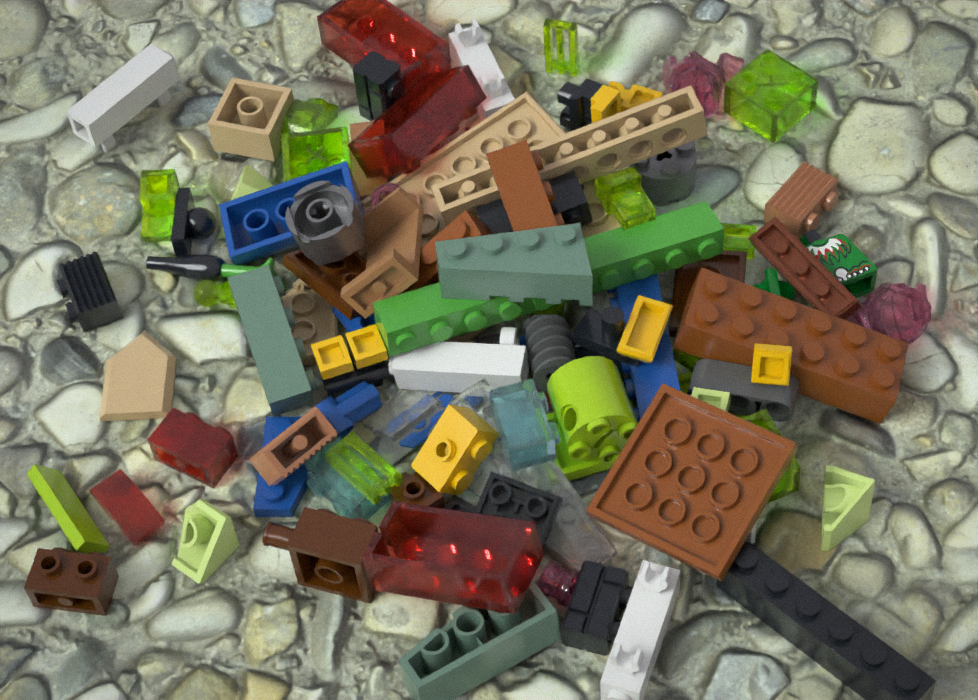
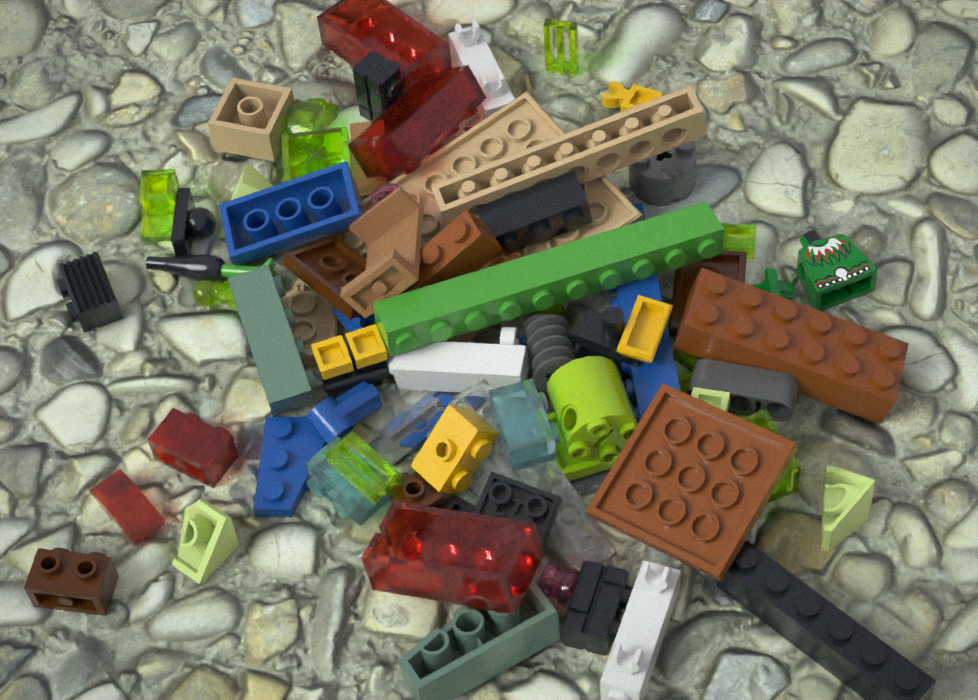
lime tile [27,464,111,554] -> none
white brick [66,44,179,153] -> none
tan tile [99,331,177,421] -> none
nougat brick [249,407,337,486] -> none
reddish brown brick [262,507,385,604] -> none
flat silver brick [285,181,366,266] -> none
sand green wedge [435,223,593,306] -> none
dark orange brick [486,140,565,232] -> none
black hips [557,78,621,131] -> none
clear neon green brick [594,167,656,230] -> none
clear pink helmet [662,51,744,119] -> none
clear neon green brick [723,49,818,143] -> none
copper tile [748,217,861,320] -> none
yellow tile [751,343,792,386] -> none
nougat brick [764,162,839,240] -> none
clear pink helmet [847,282,932,344] -> none

